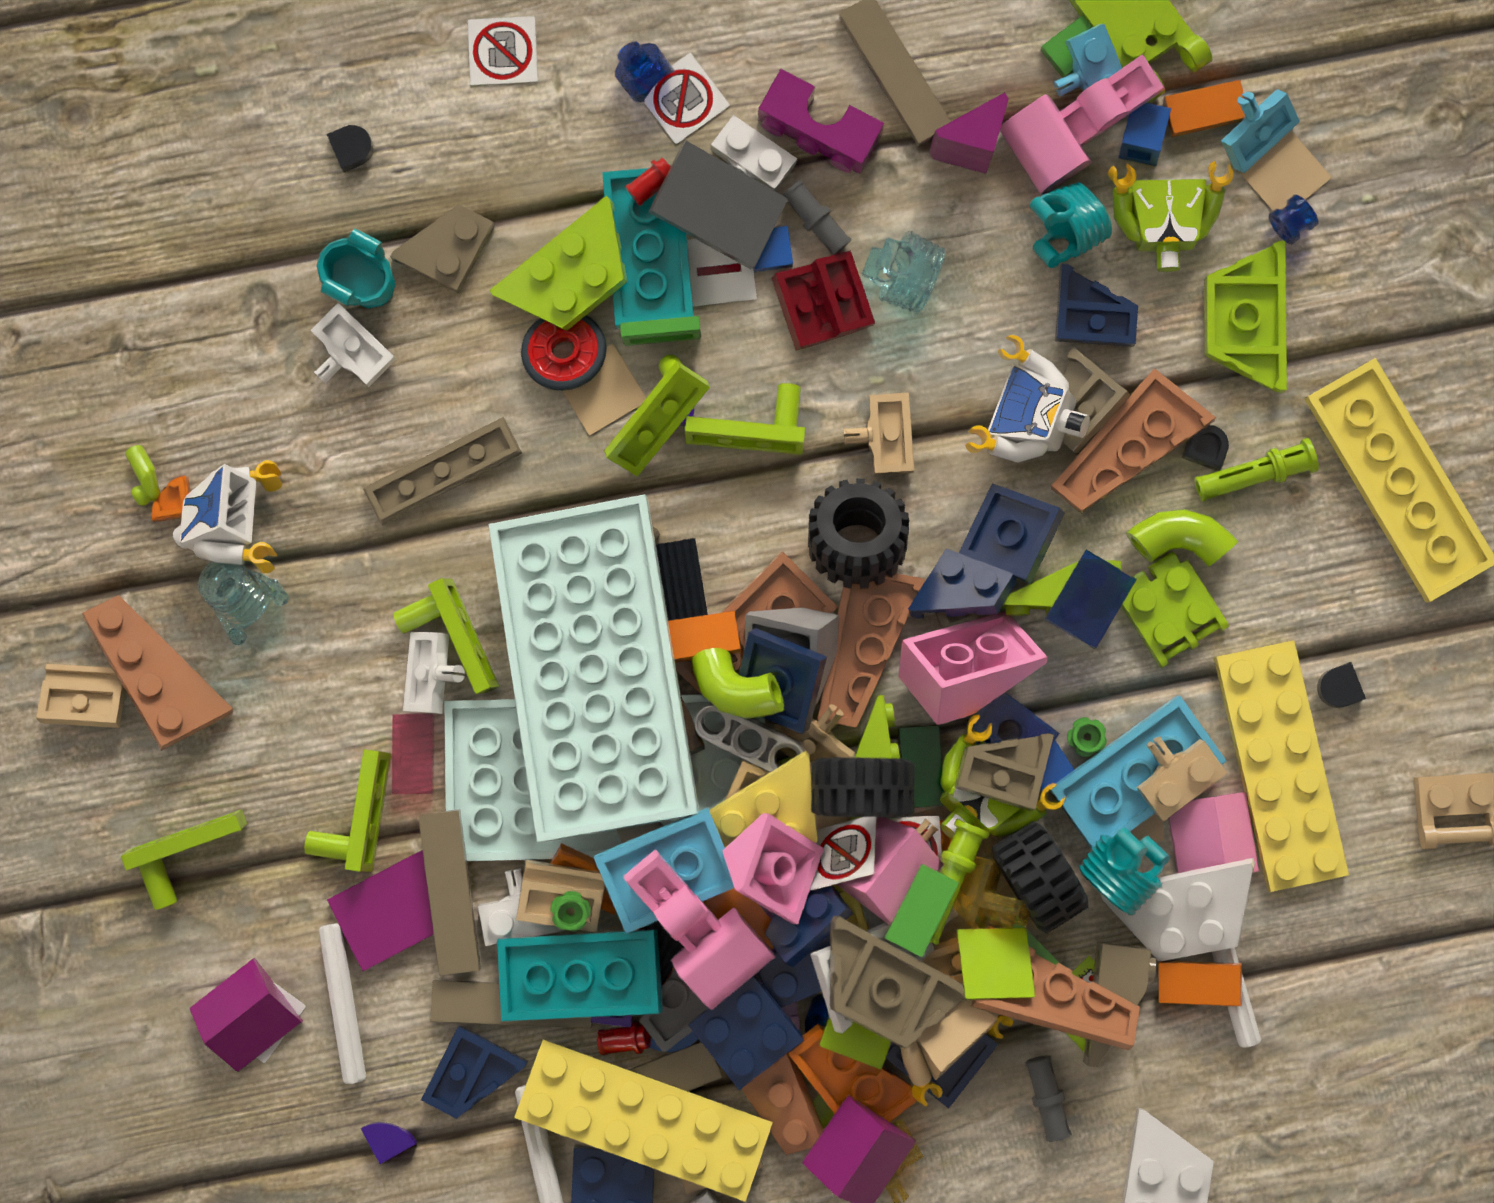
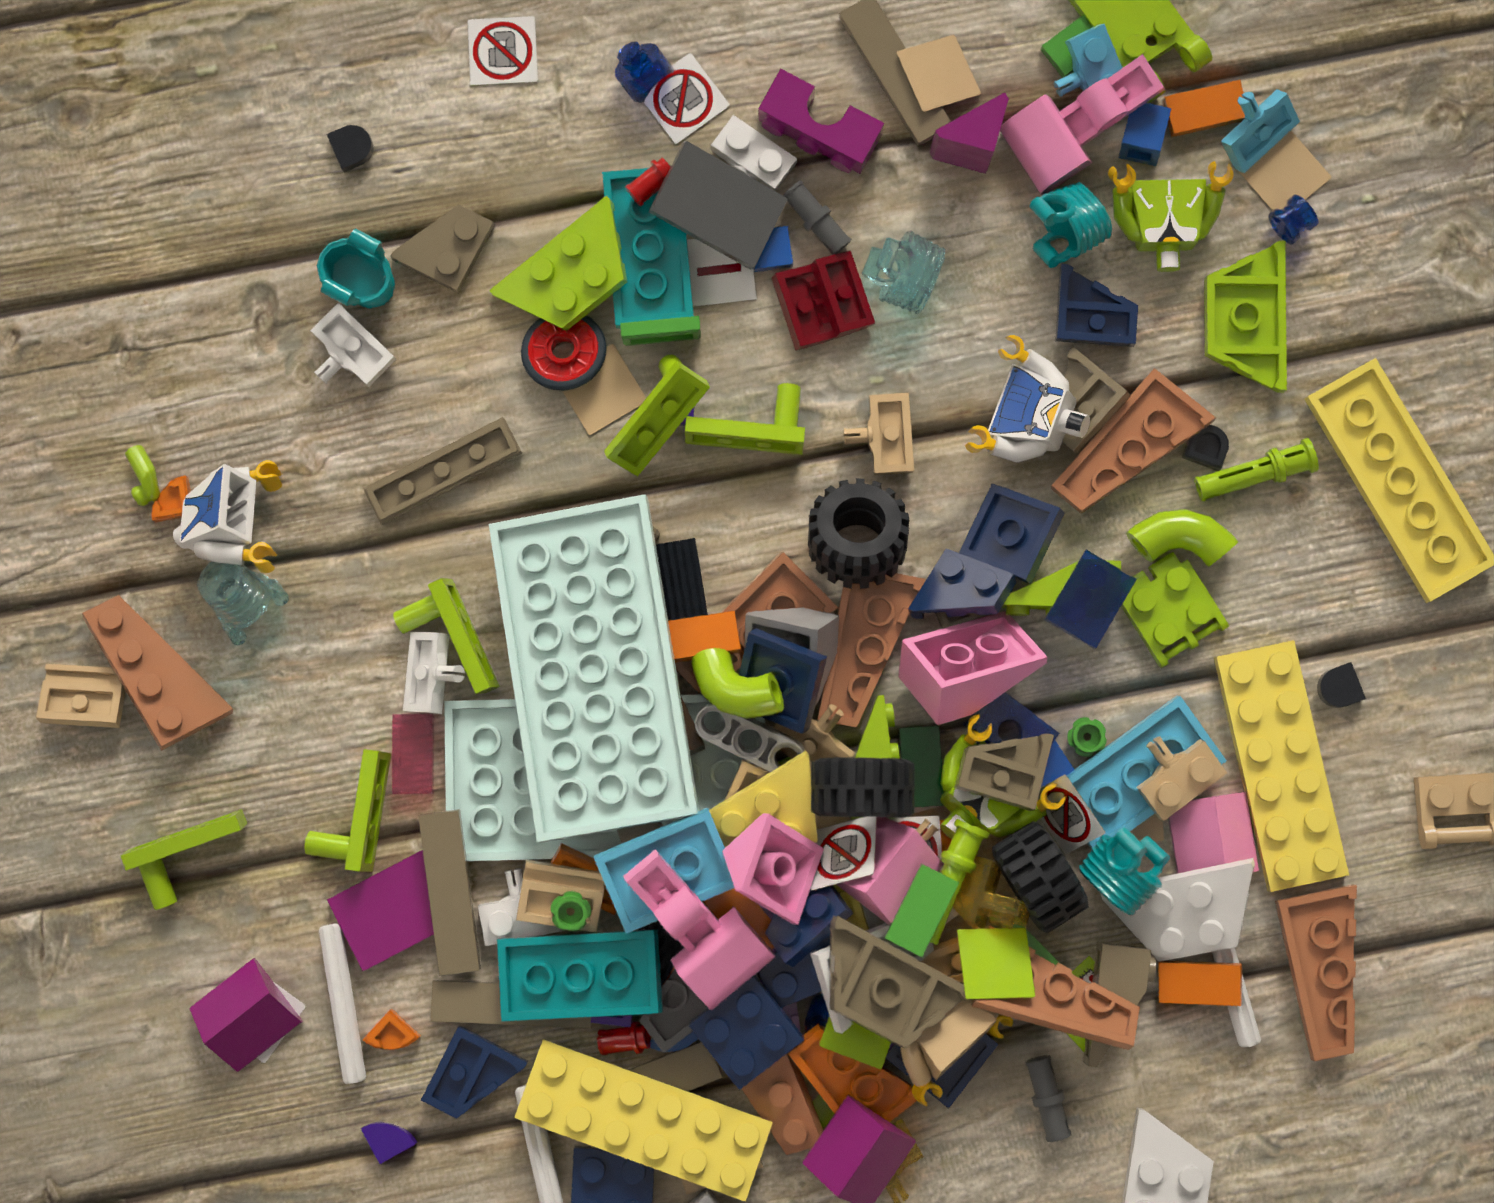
none -> orange tile [363,1009,421,1050]
none -> tan sticker [896,35,981,112]
none -> sticker [1038,774,1105,854]
none -> nougat wing [1275,884,1357,1061]

